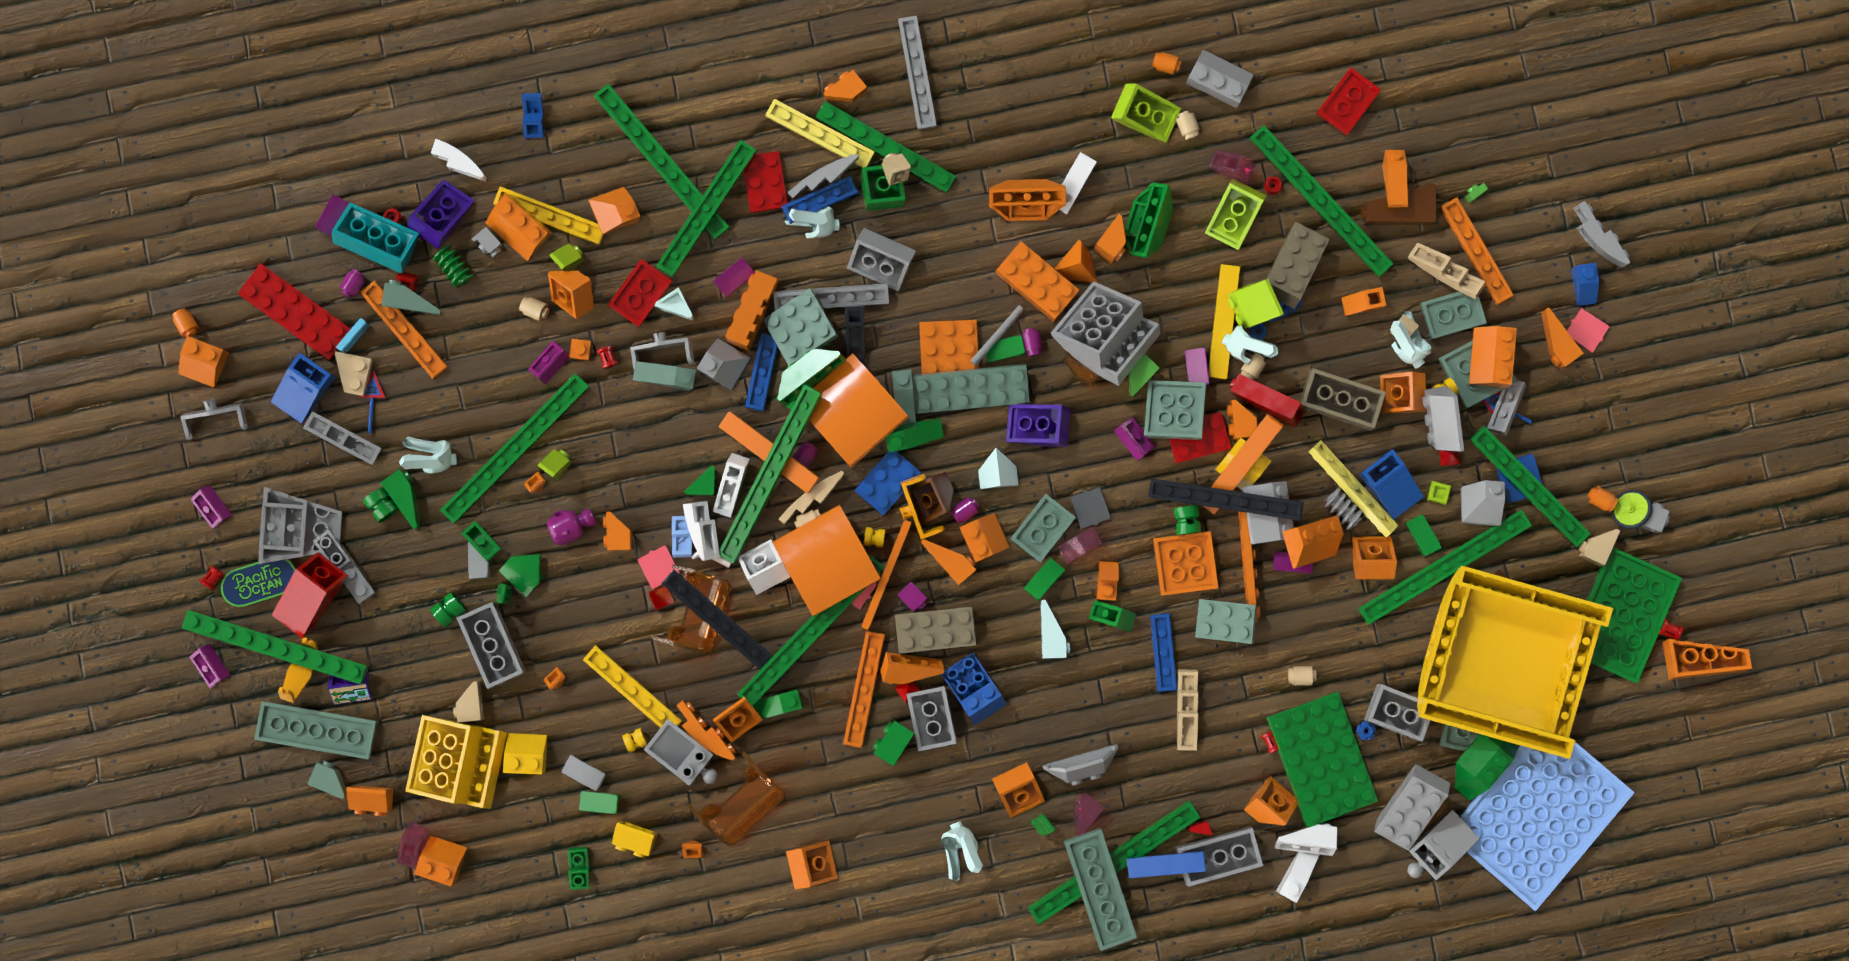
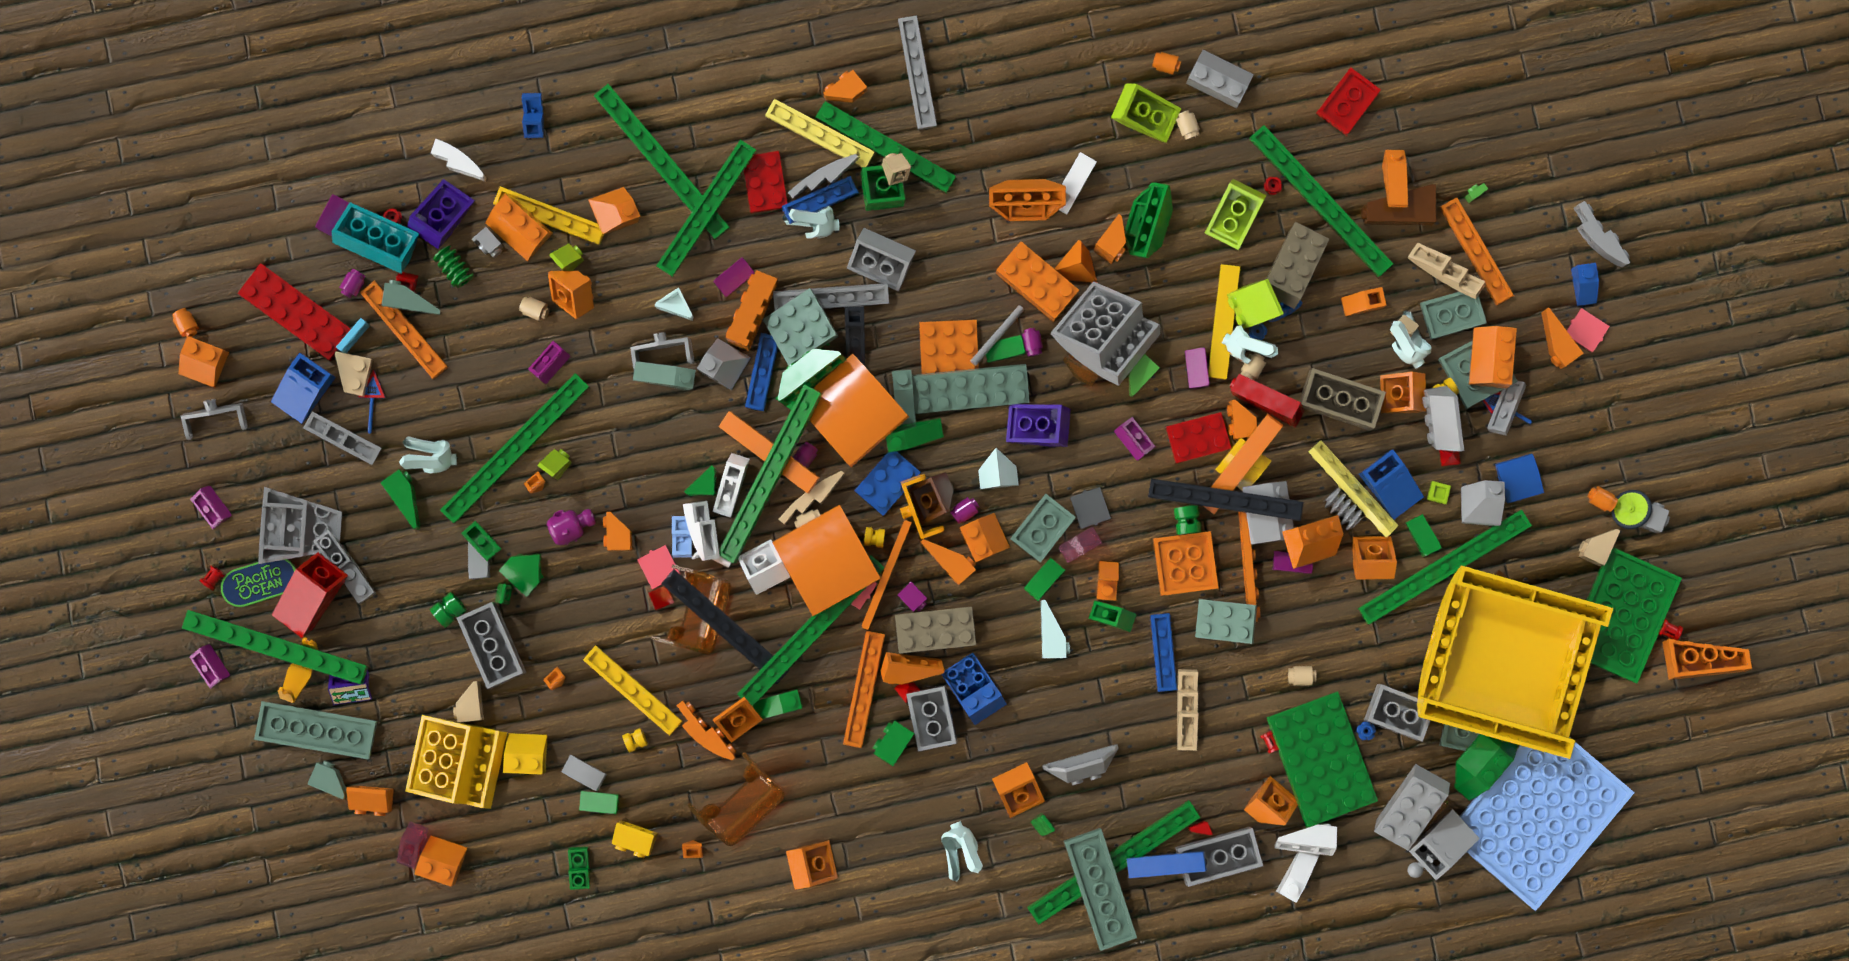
green wheel [363,487,399,523] -> none
orange plate [569,339,592,361] -> none
red bush [596,346,619,369] -> none
red plate [608,259,673,328] -> none
light grey slope [644,719,718,786] -> none
clear pink slope [1073,792,1104,836] -> none
sand green plate [1144,380,1206,440] -> none
clear pink slope [1208,150,1256,183] -> none
green plate [1469,426,1591,547] -> none

